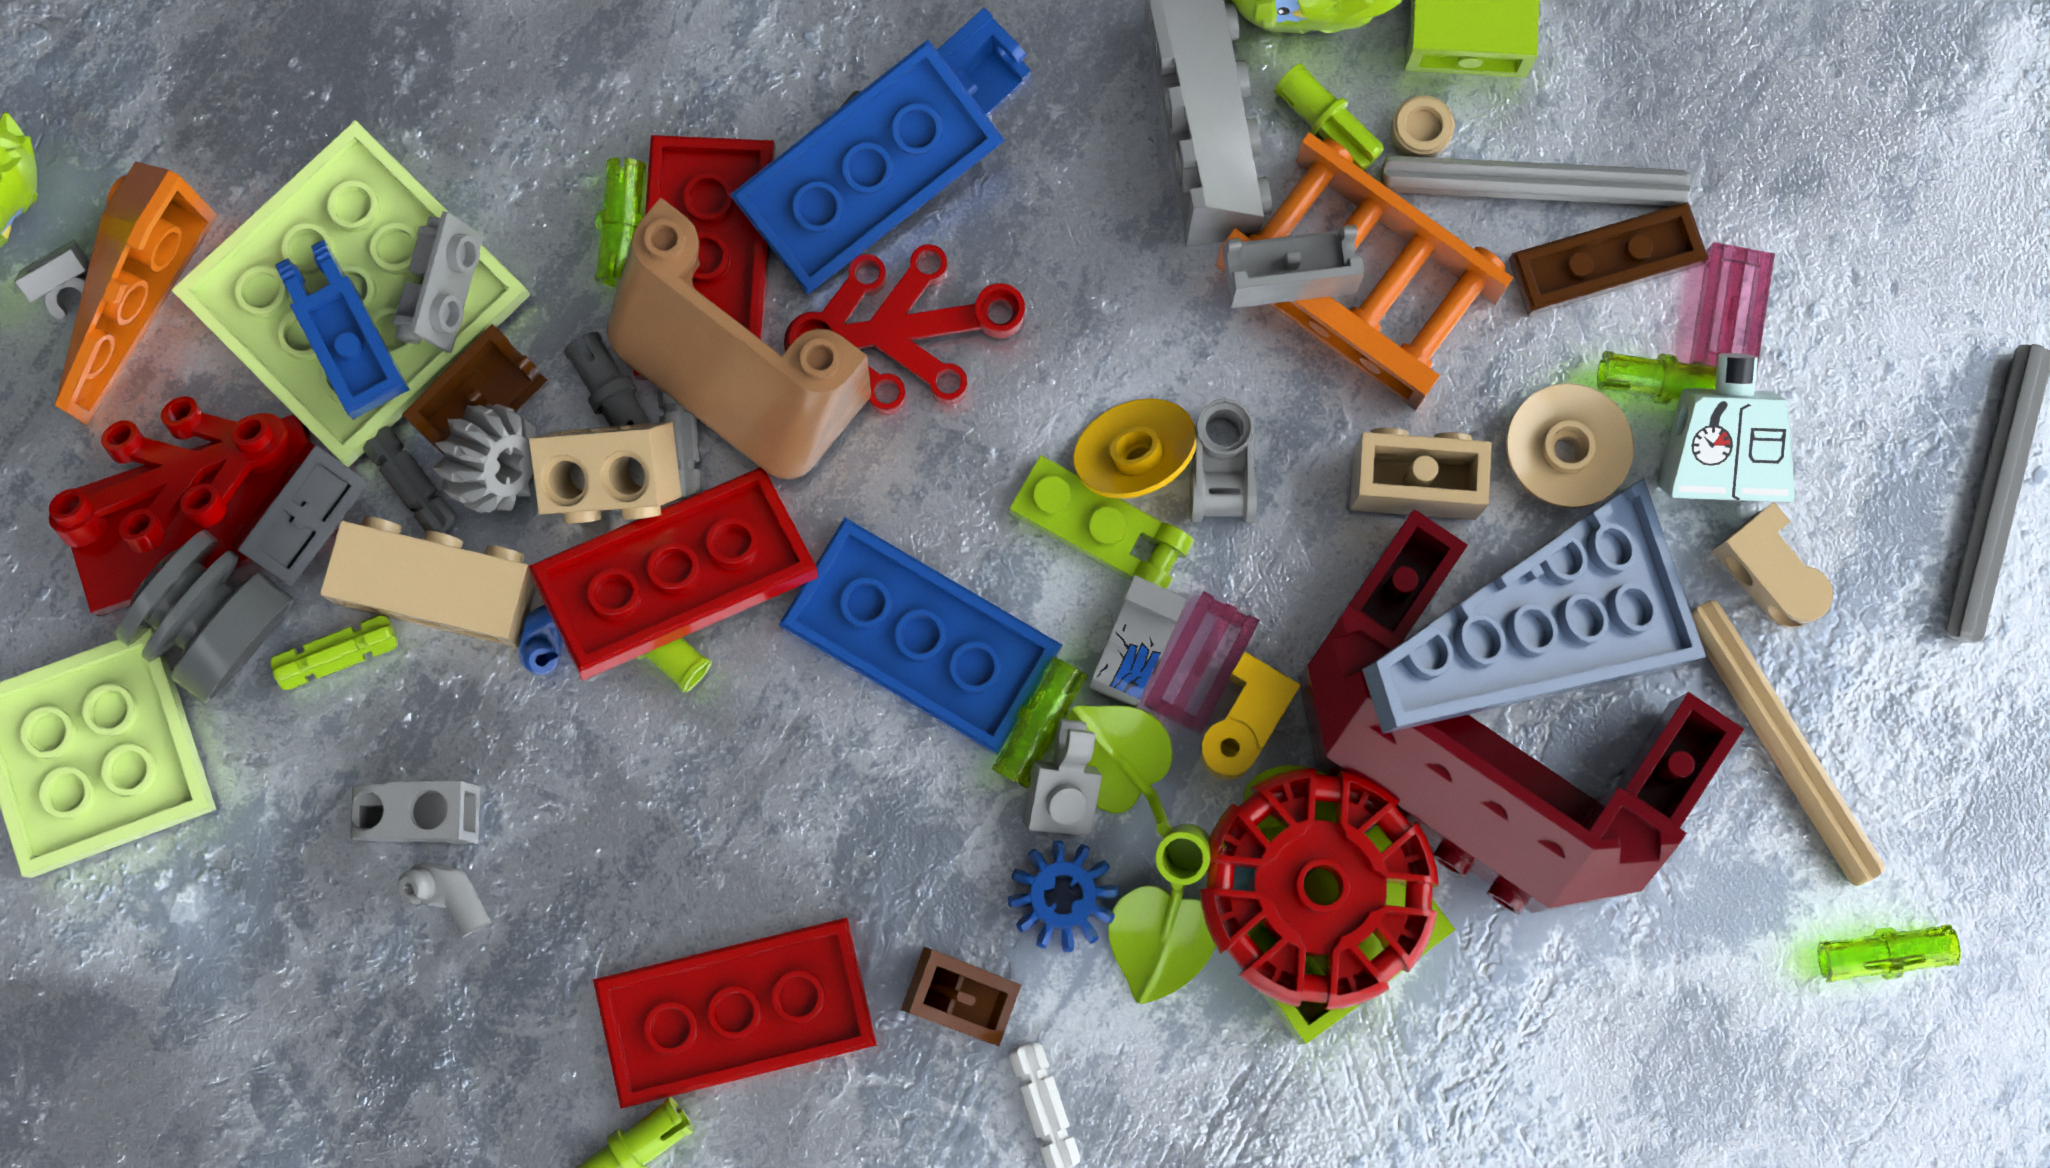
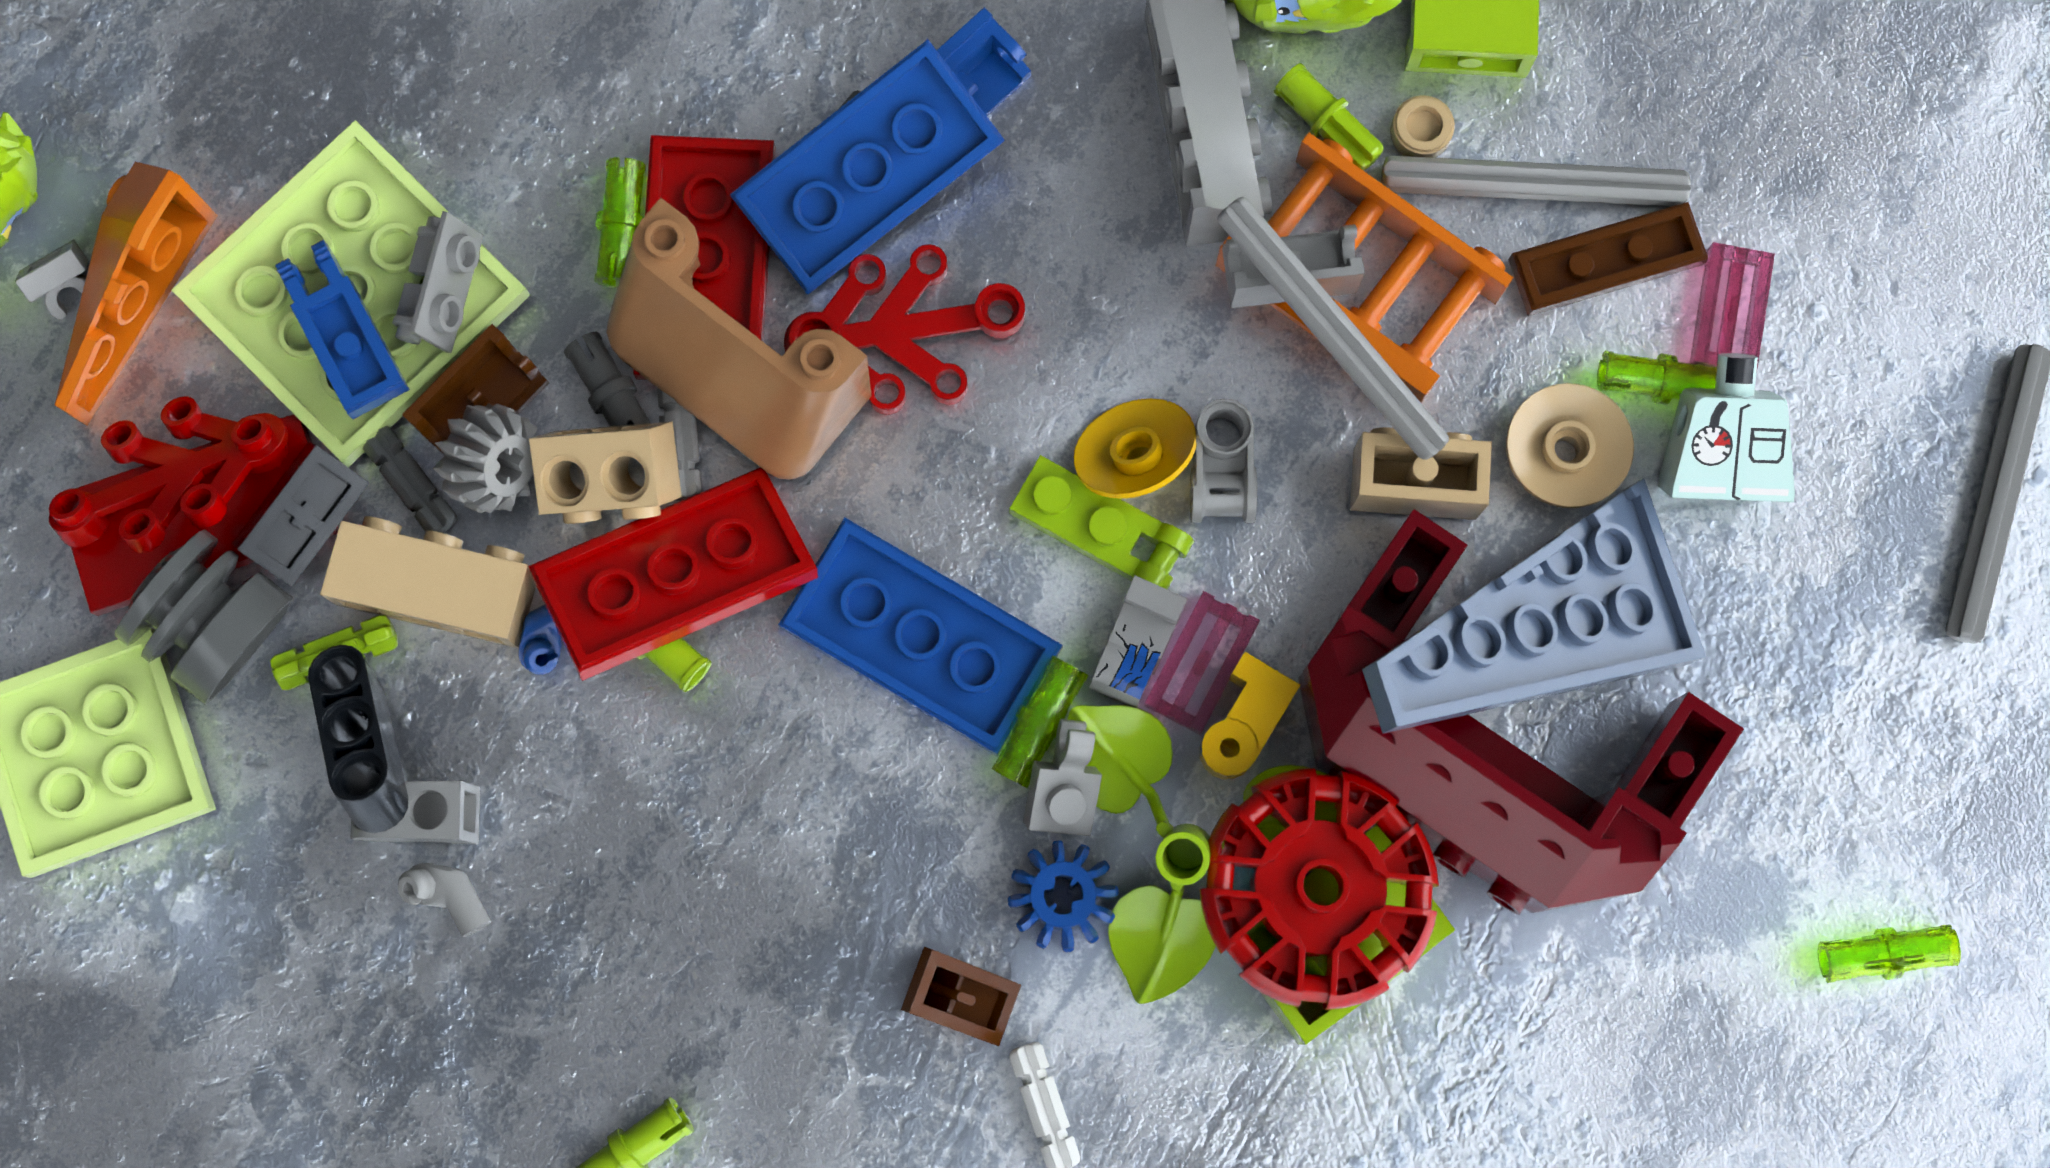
red tile [593,917,878,1109] -> none
tan axle [1691,600,1885,886] -> none
tan leg [1711,502,1833,628] -> none
none -> black beam [308,645,408,833]
none -> light grey axle [1217,197,1449,460]

